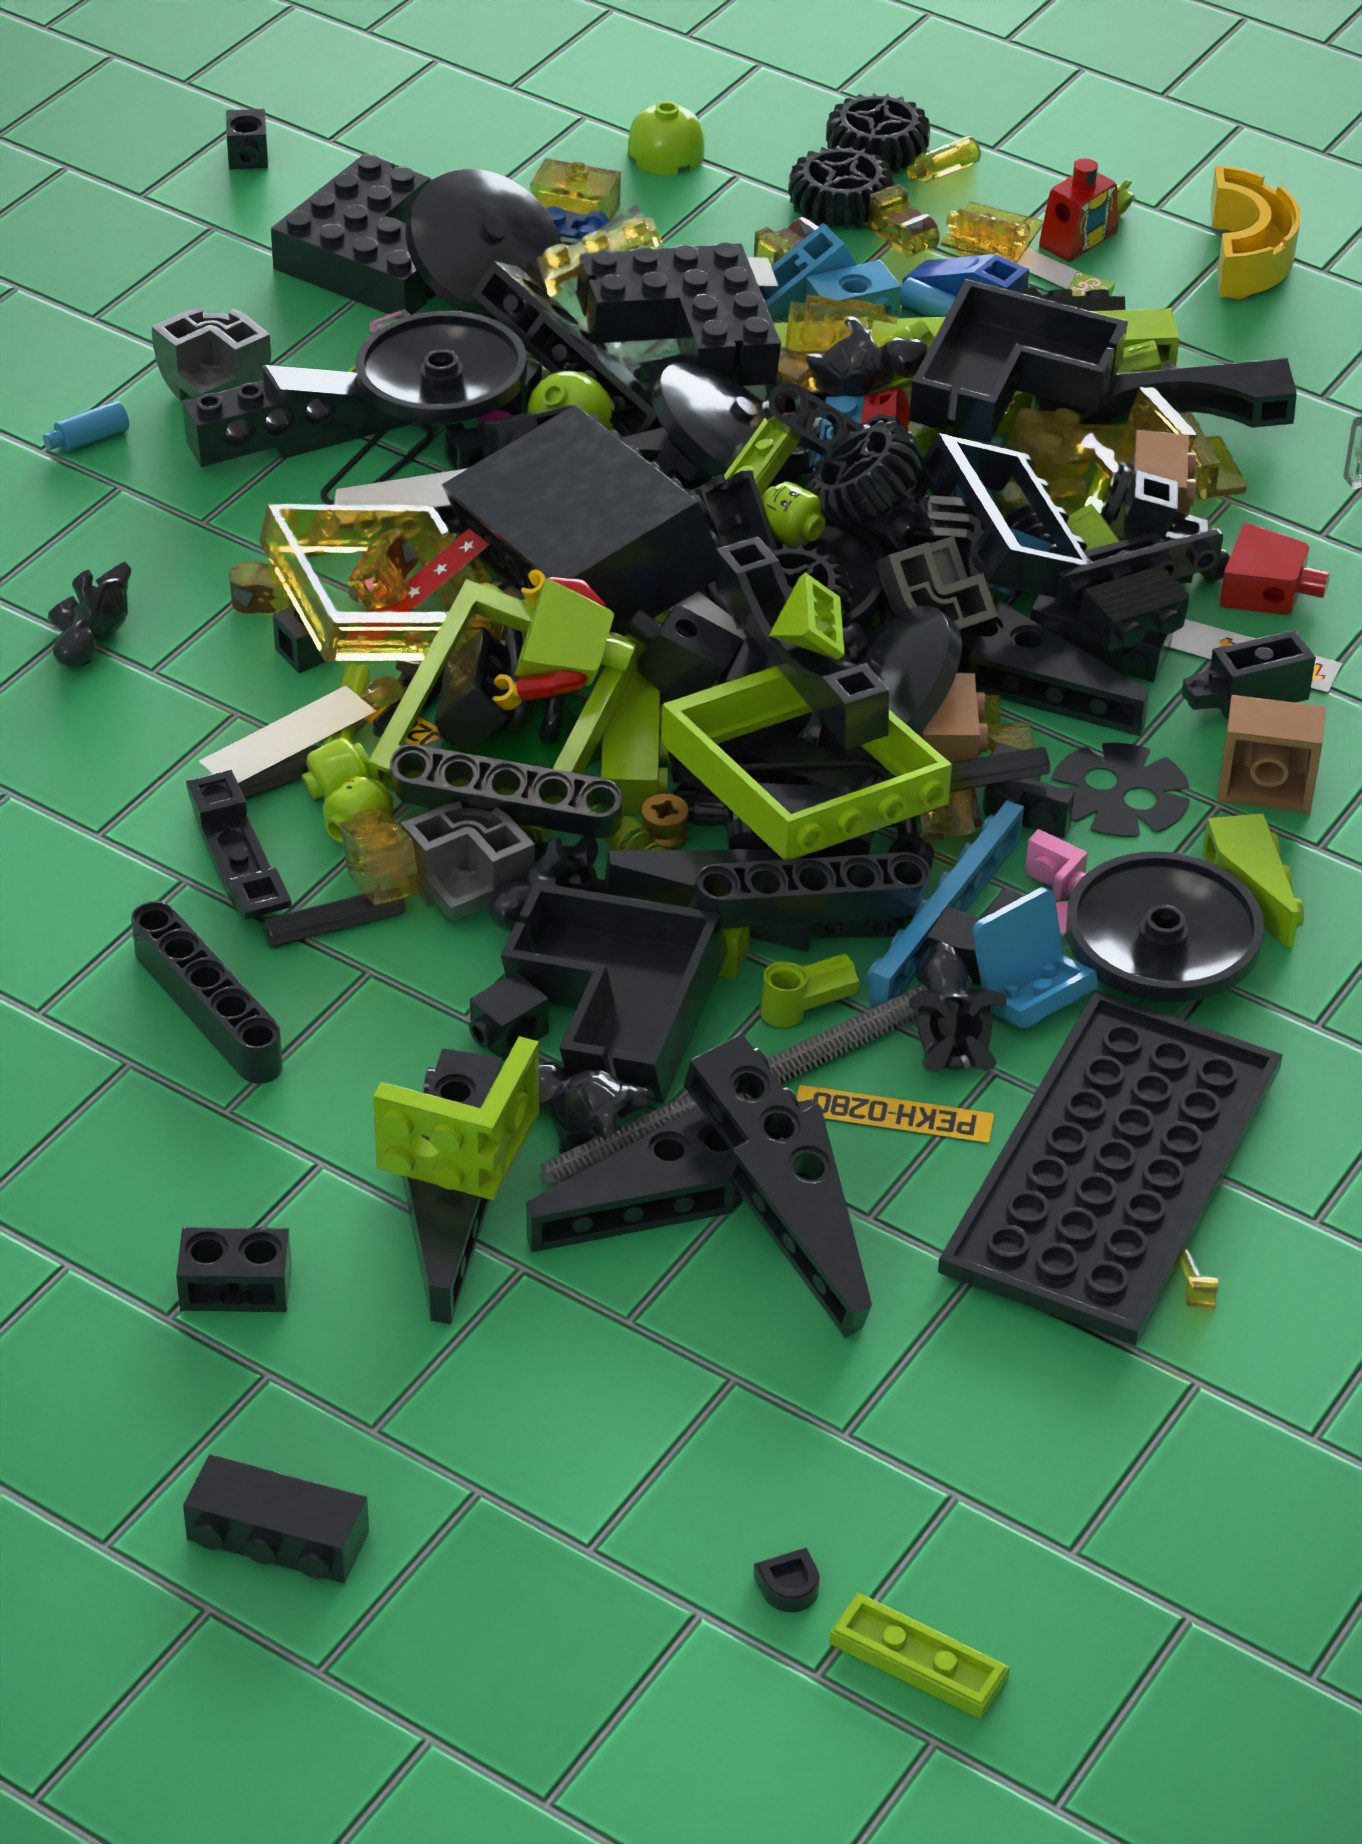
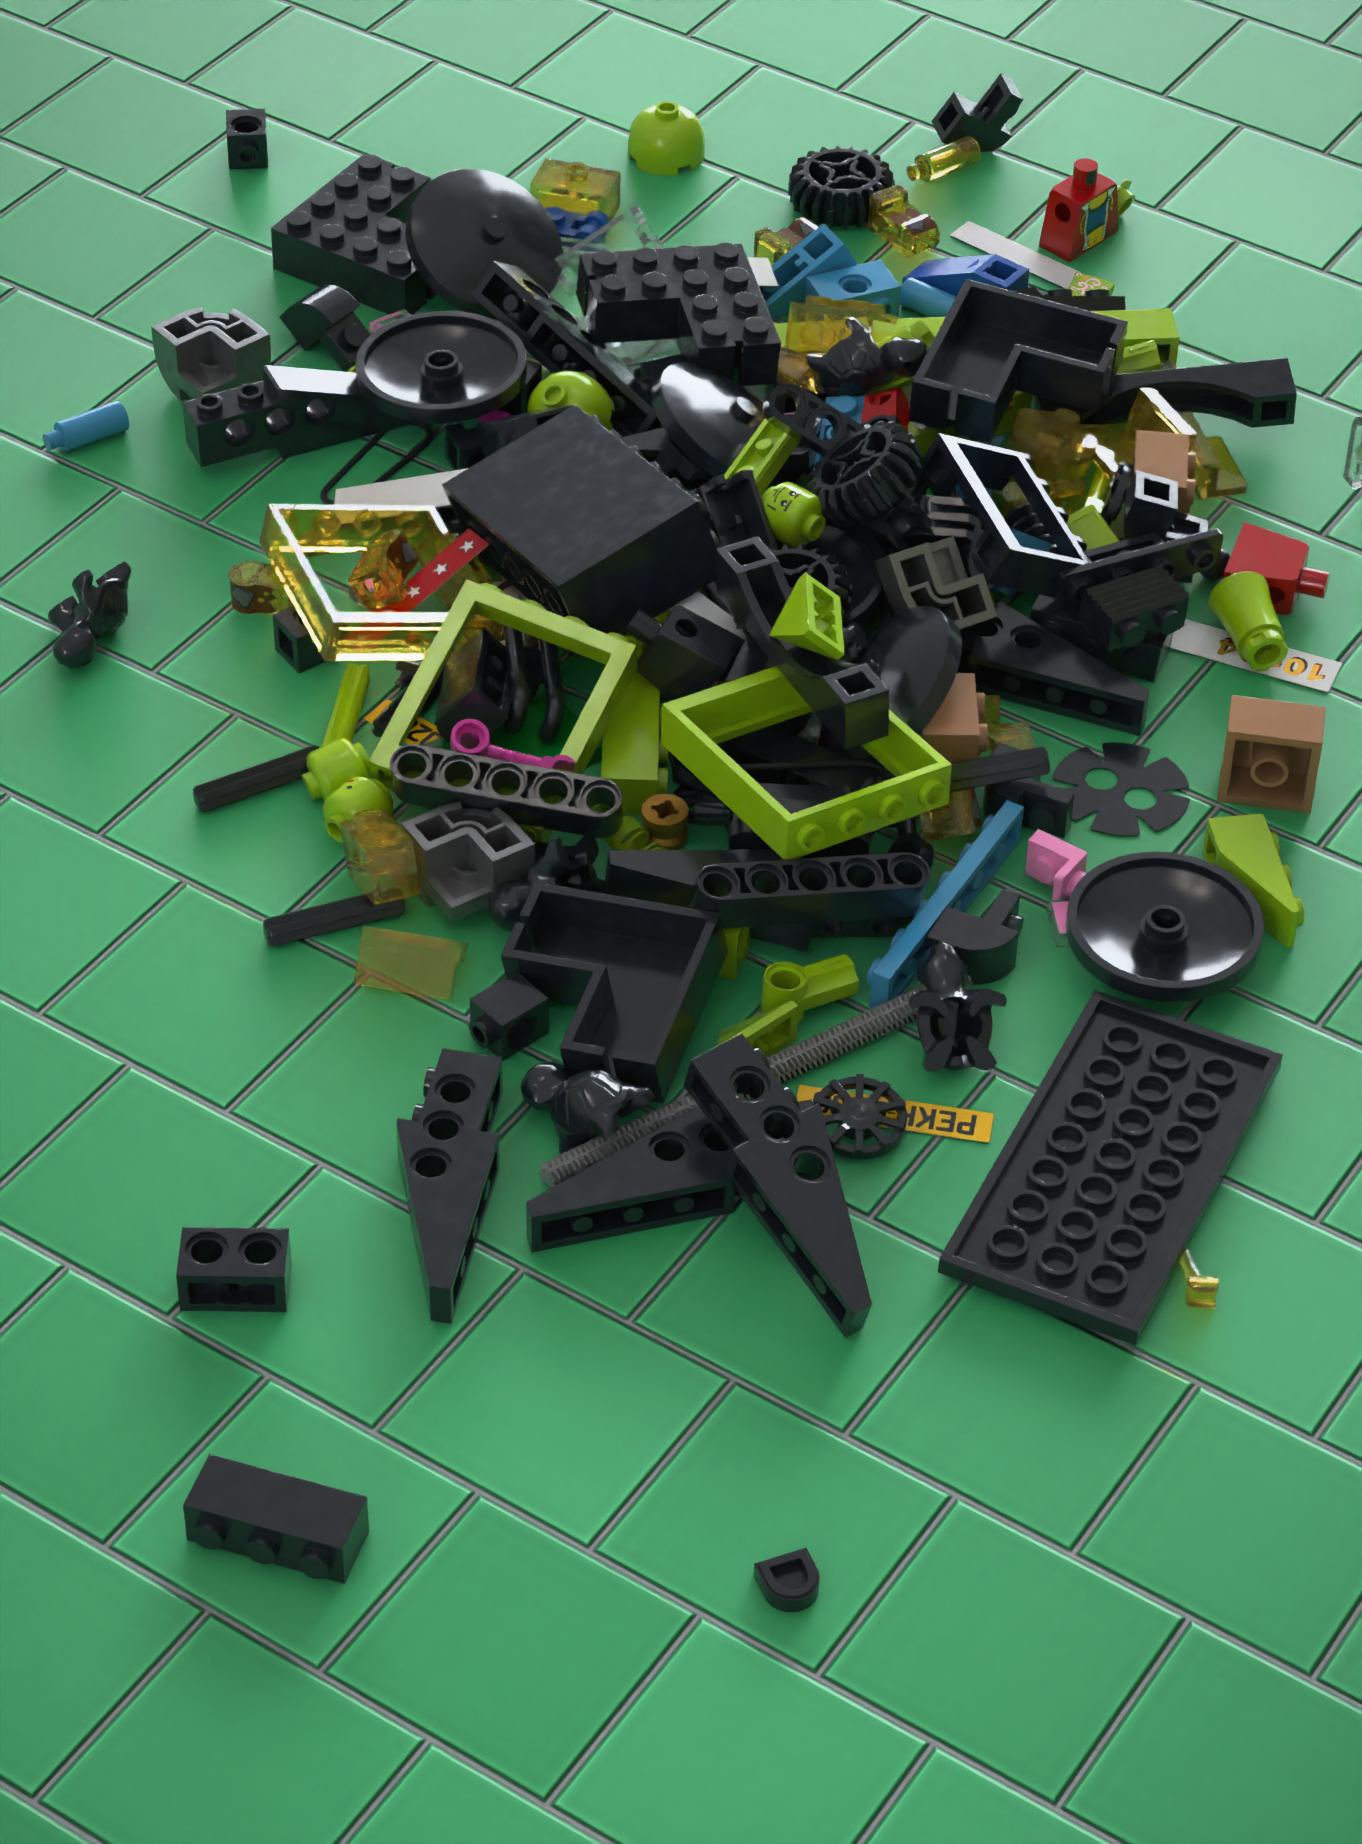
black beam [131,901,283,1083] -> none
black slope [186,769,292,919] -> none
white sticker [199,685,376,783] -> none
clear yellow tile [360,676,405,711] -> none
lime bracket [373,1036,539,1201] -> none
lime torso [492,570,634,710] -> none
clear yellow wing [537,217,662,297] -> none
black gear [826,93,930,173] -> none
lime tile [829,1592,1010,1720] -> none
clear yellow hinge [941,201,1044,263] -> none
dark azure bracket [972,888,1099,1029] -> none
black hinge [1181,630,1316,719] -> none
yellow brick [1210,165,1301,300] -> none
none -> black brick [279,285,370,371]
none -> clear yellow panel [354,926,468,999]
none -> dark pink brick [450,719,575,771]
none -> lime slope [717,1000,799,1058]
none -> black wheel [813,1074,907,1159]
none -> black brick [931,73,1023,154]
none -> lime plant [1208,571,1288,671]

